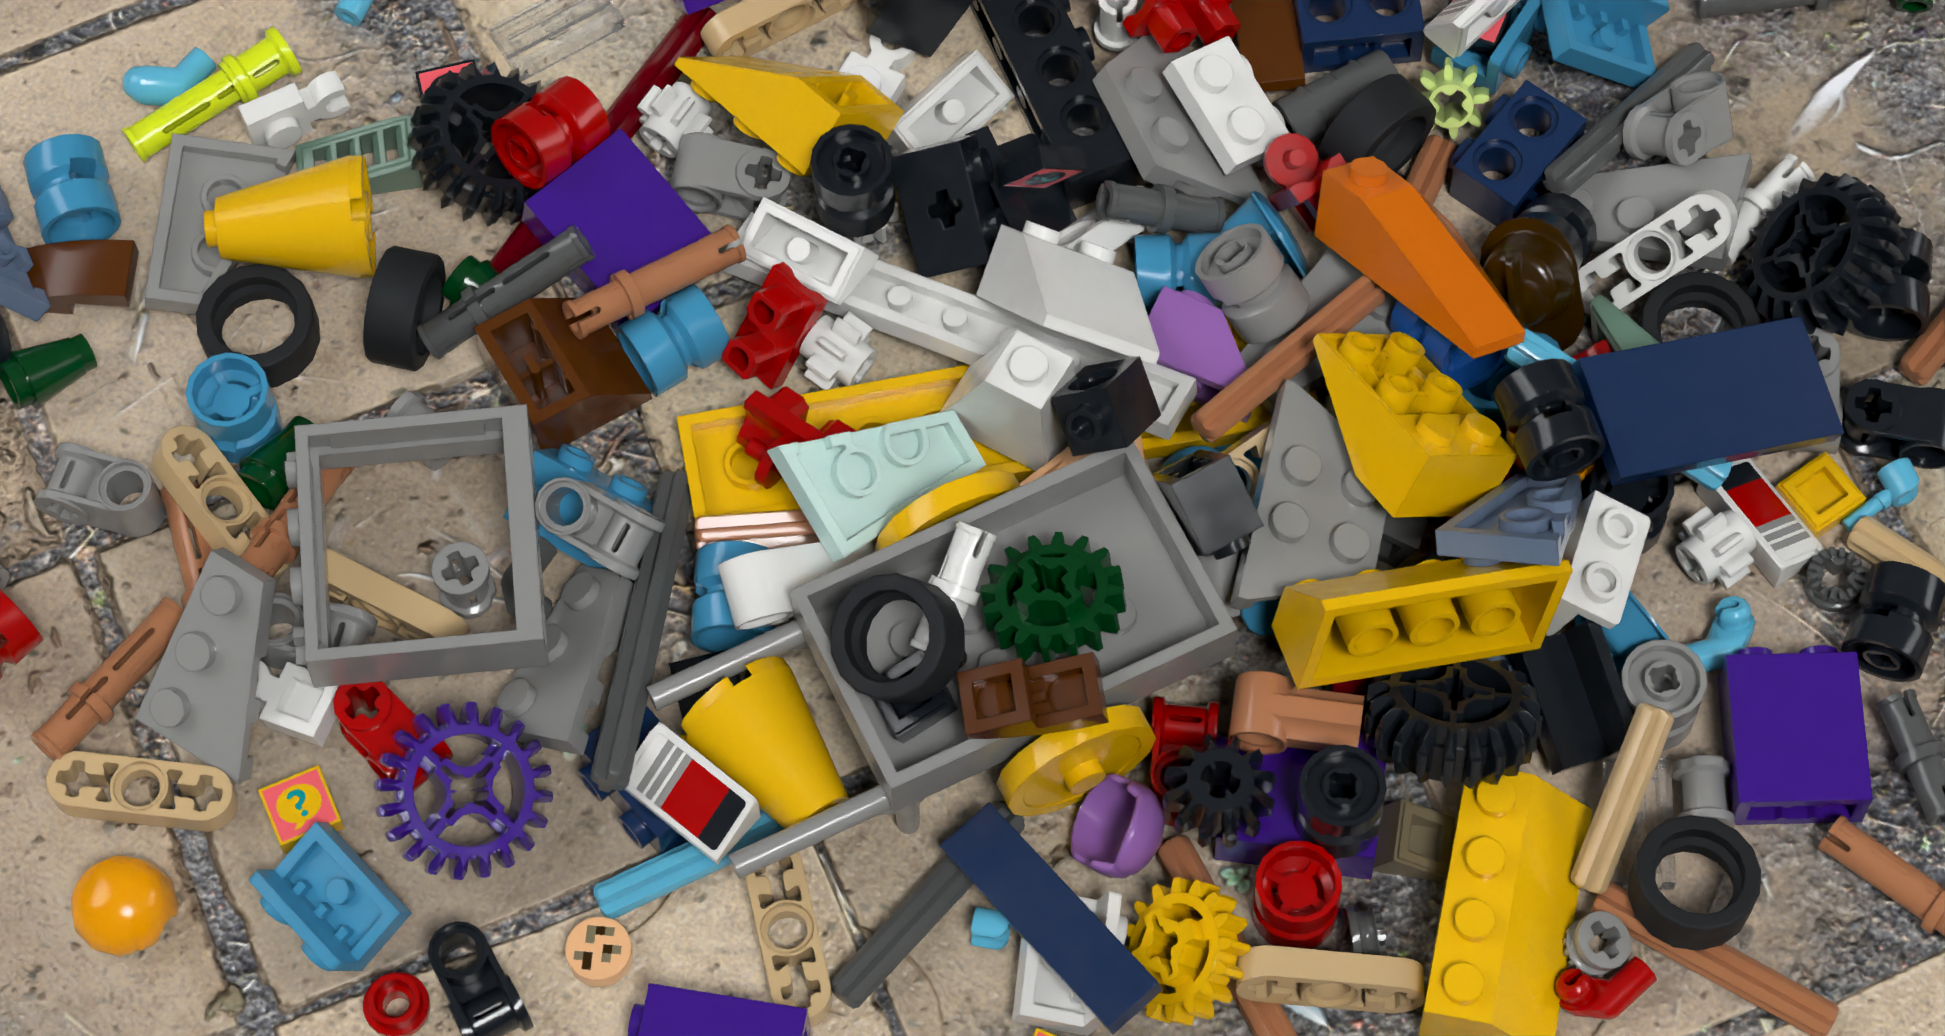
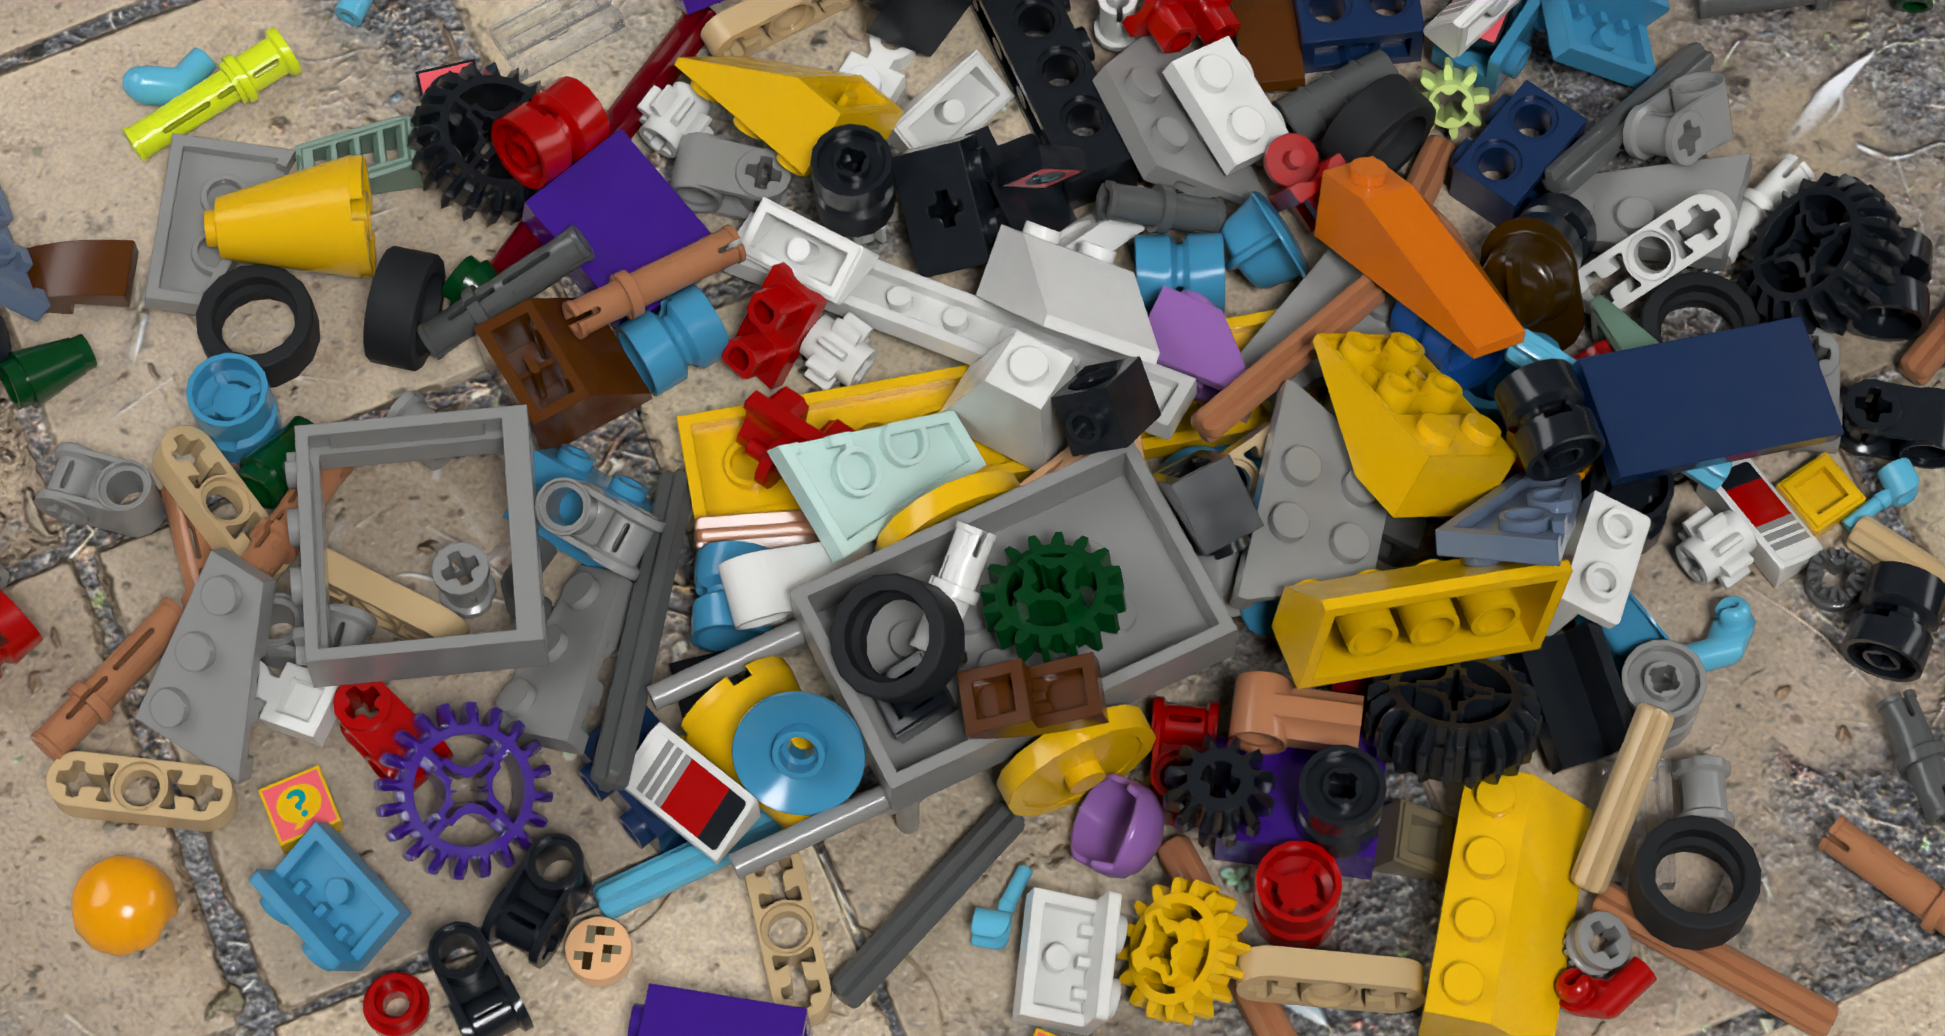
dark azure wheel [23,134,121,244] -> none
white plate [238,71,351,148] -> none
dark blue tile [940,802,1163,1035] -> none
light grey wheel [1195,223,1310,344] -> none
dark grey bush [1343,903,1387,956] -> none
dark purple brick [1717,645,1873,825] -> none
none -> black piece [481,833,592,969]
none -> dark azure dish [732,691,866,815]

